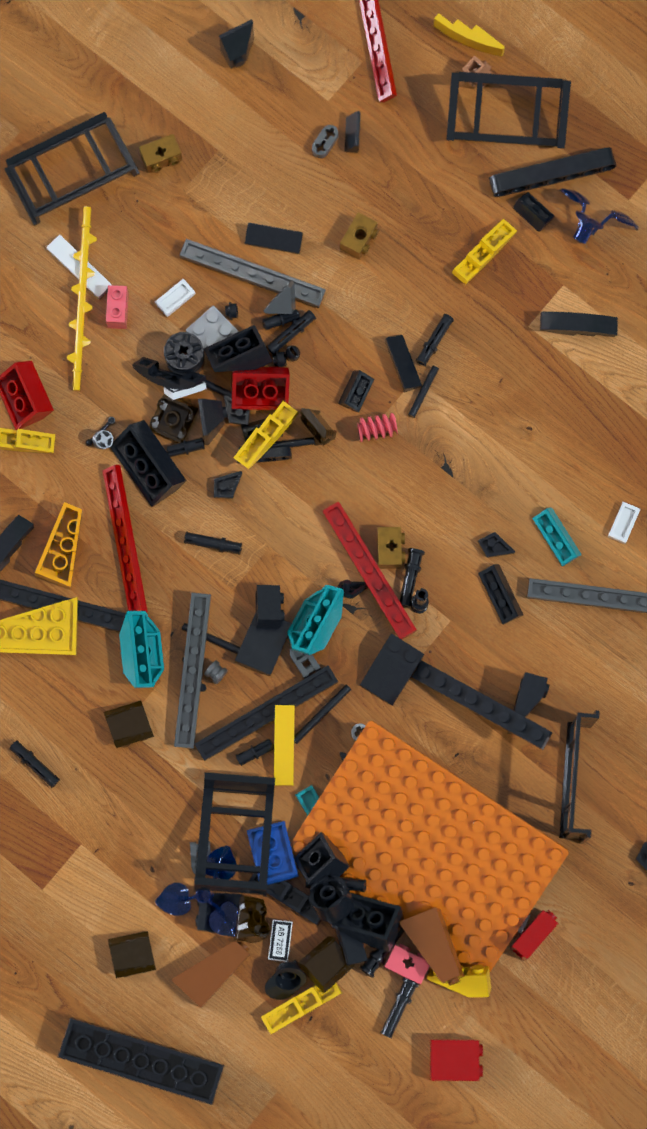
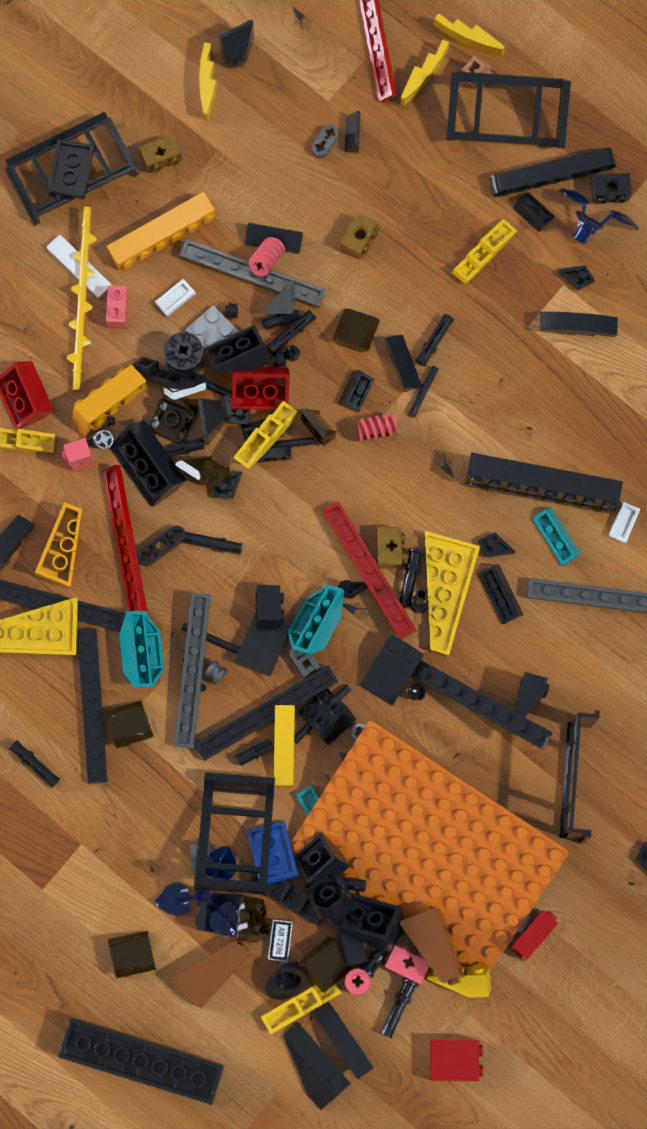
none -> black tile [47,139,95,200]
none -> coral brick [62,438,95,472]
none -> light orange wedge [71,364,146,438]
none -> black plate [77,628,108,784]
none -> light orange brick [107,192,216,270]
none -> black beam [137,525,186,567]
none -> dark brown slope [176,456,230,487]
none -> yellow slope [199,42,217,121]
none -> coral piece [249,237,285,276]
none -> black wedge [283,1022,351,1110]
none -> black bracket [299,689,356,745]
none -> black slope [312,1001,374,1080]
none -> dark brown slope [333,308,380,352]
none -> coral piece [345,969,370,995]
none -> yellow slope [400,40,449,106]
none -> black plate [408,682,426,701]
none -> yellow wing [424,531,480,656]
none -> black brick [465,452,623,513]
none -> black piece [558,265,595,291]
none -> black brick [591,173,632,204]

